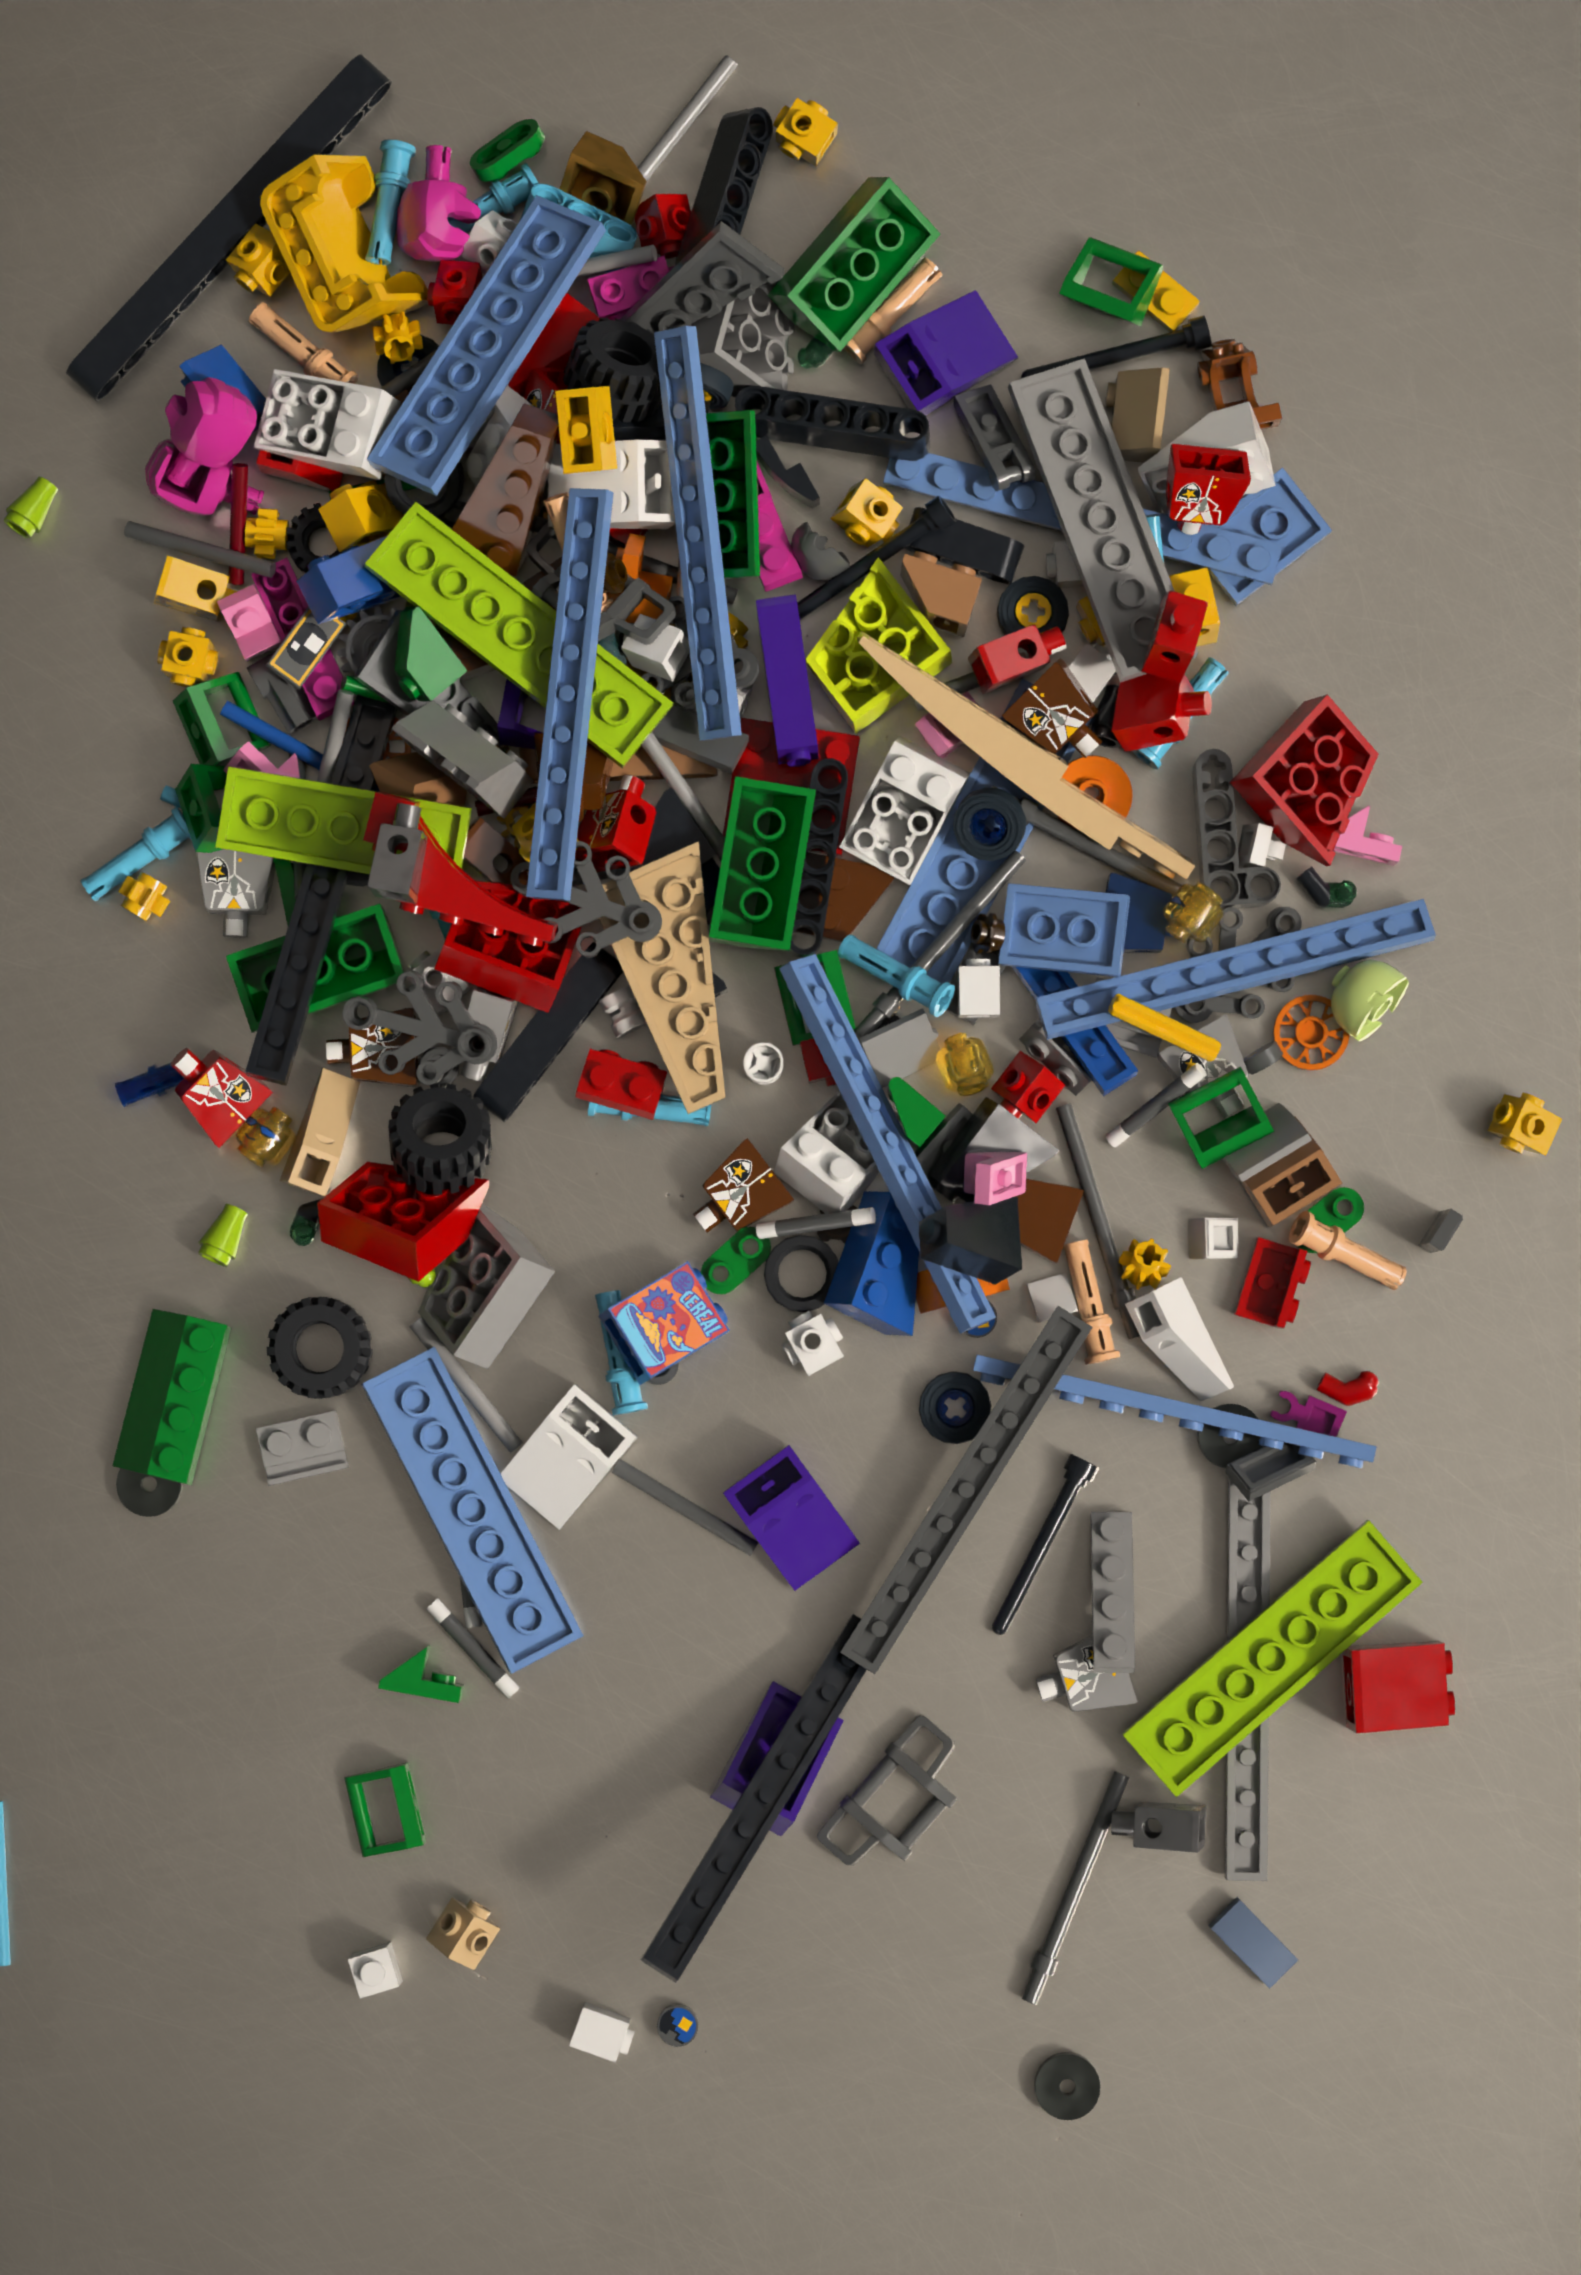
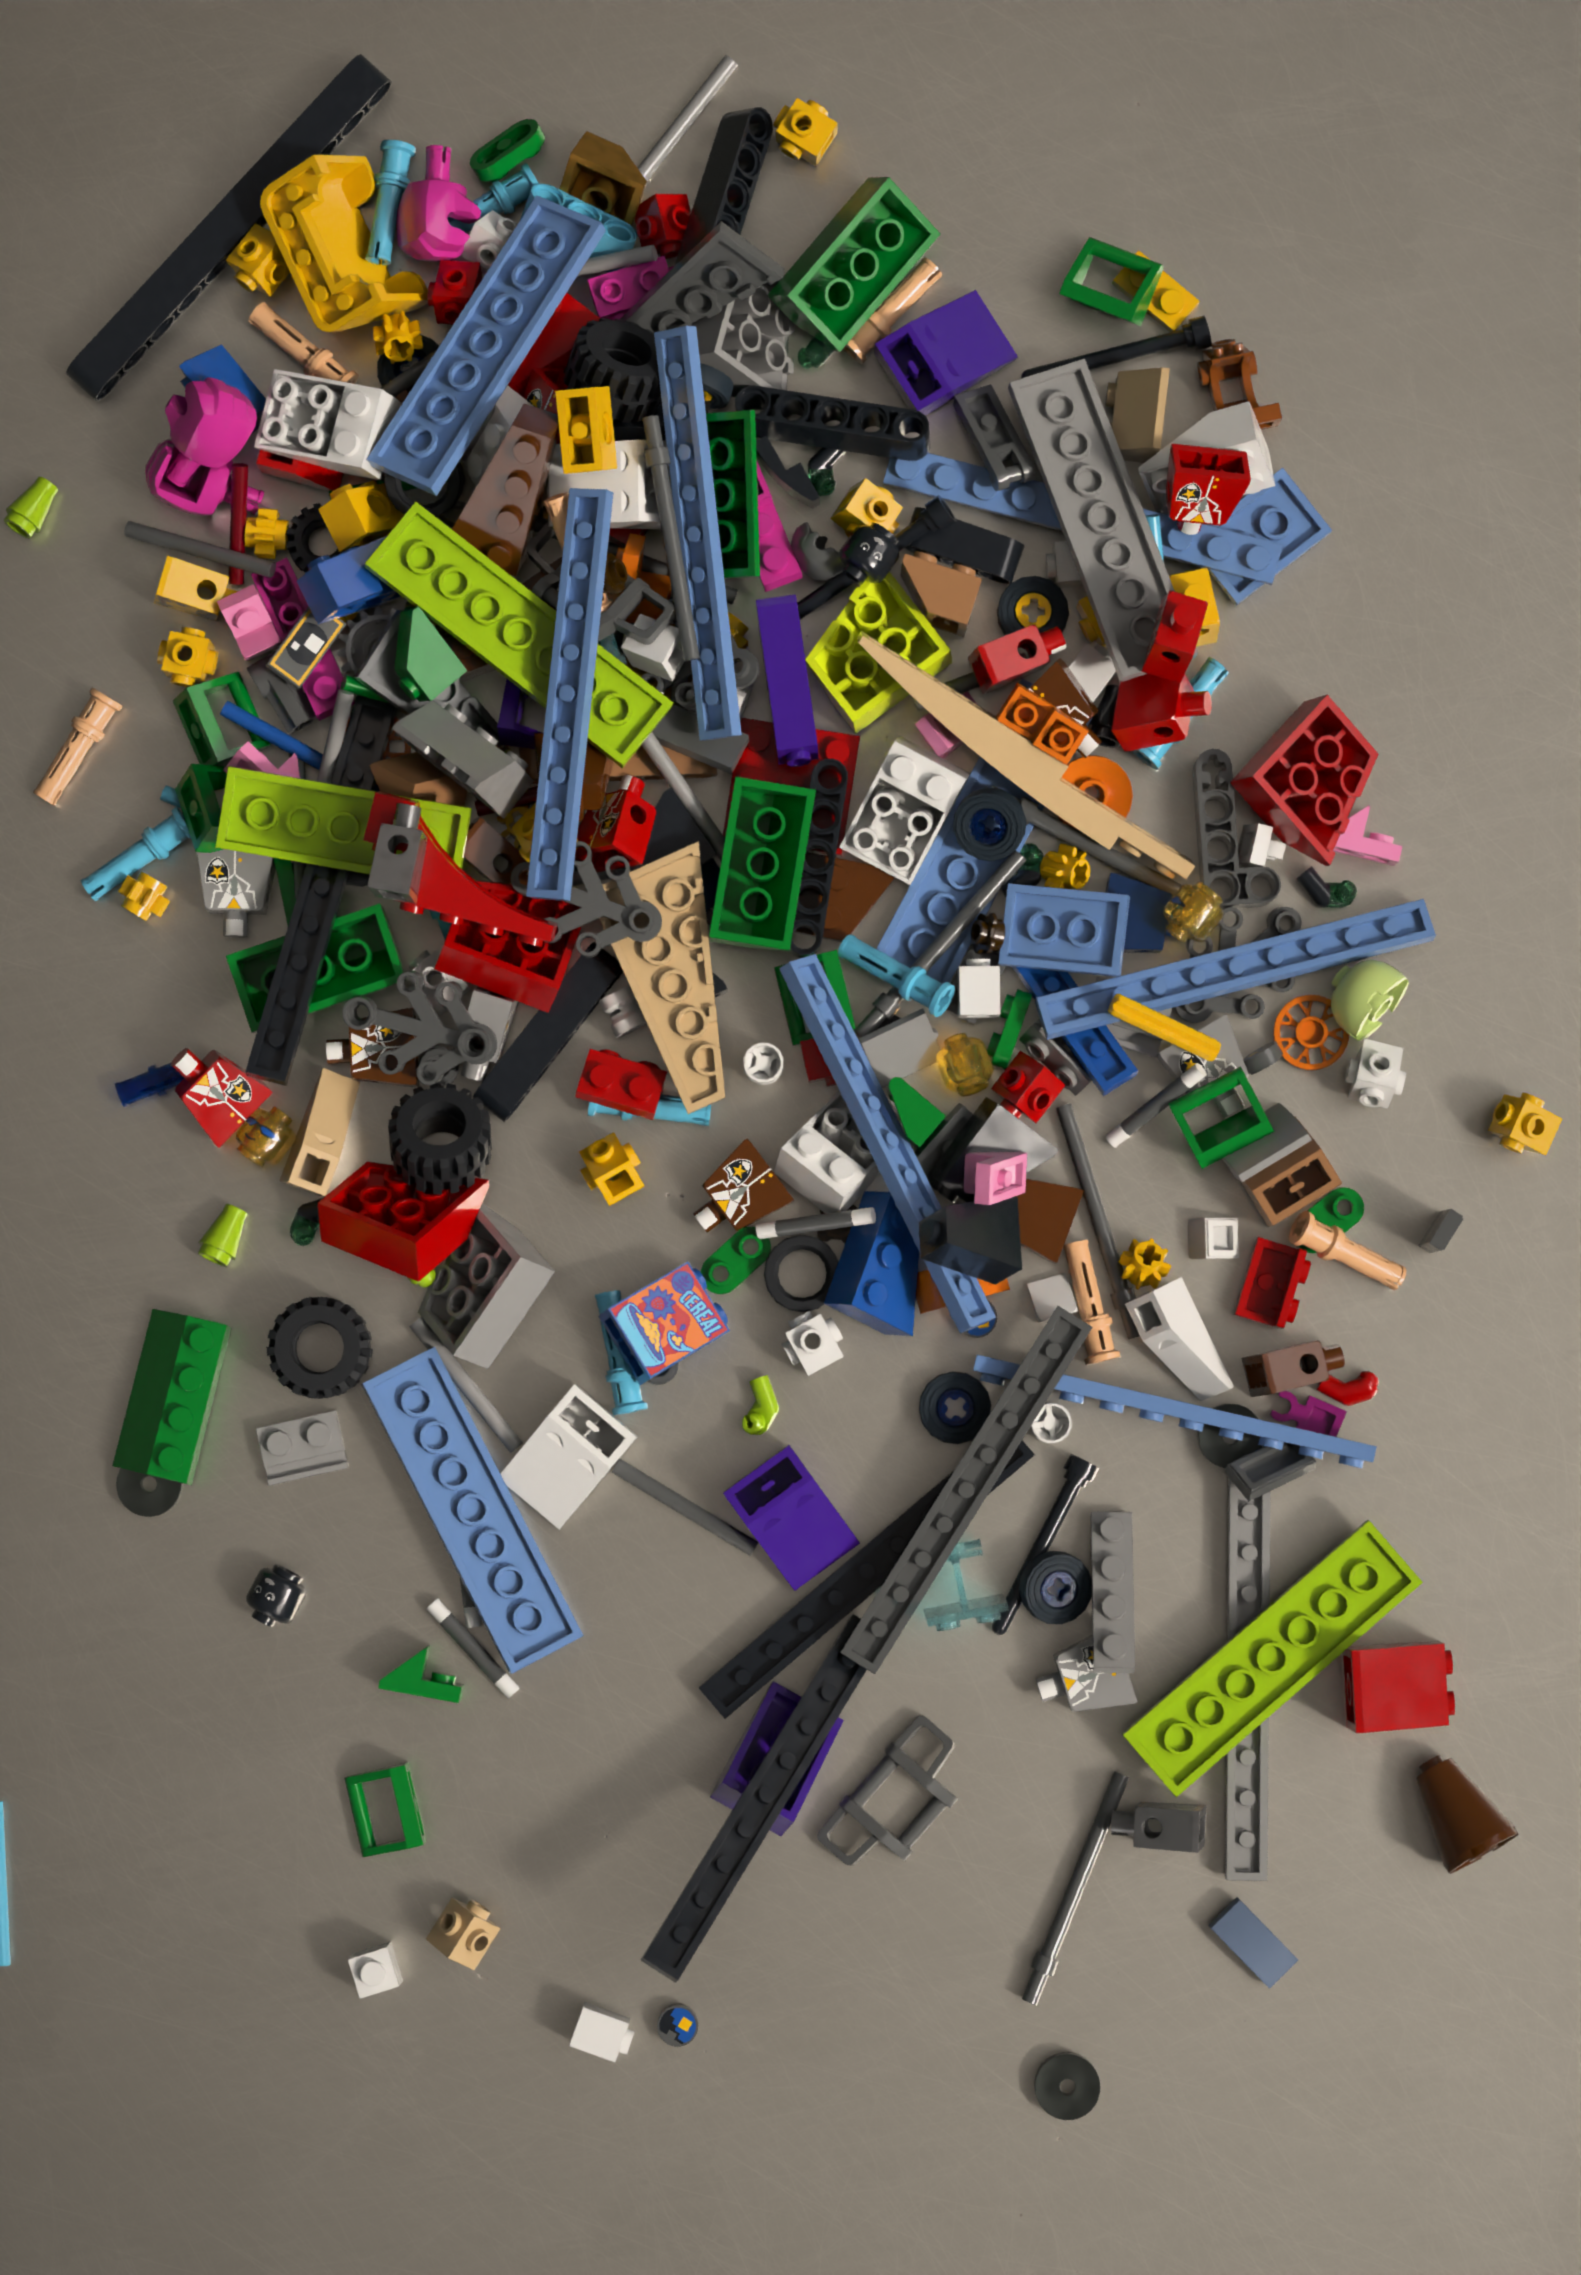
none -> light nougat pin [33,687,123,806]
none -> black head [246,1564,306,1628]
none -> yellow brick [579,1132,644,1206]
none -> dark grey bar [642,415,700,661]
none -> black plate [699,1440,1035,1719]
none -> lime arm [742,1375,779,1435]
none -> arm [807,448,847,496]
none -> black head [839,523,899,585]
none -> clear light blue plate [923,1538,1009,1631]
none -> green plate [986,989,1033,1070]
none -> orange slope [996,682,1089,765]
none -> arm [1001,843,1044,897]
none -> black bush [1019,1551,1092,1624]
none -> white wheel [1030,1403,1072,1443]
none -> yellow gear [1040,843,1090,889]
none -> reddish brown torso [1241,1340,1345,1397]
none -> white brick [1345,1038,1406,1109]
none -> reddish brown cone [1416,1755,1519,1874]

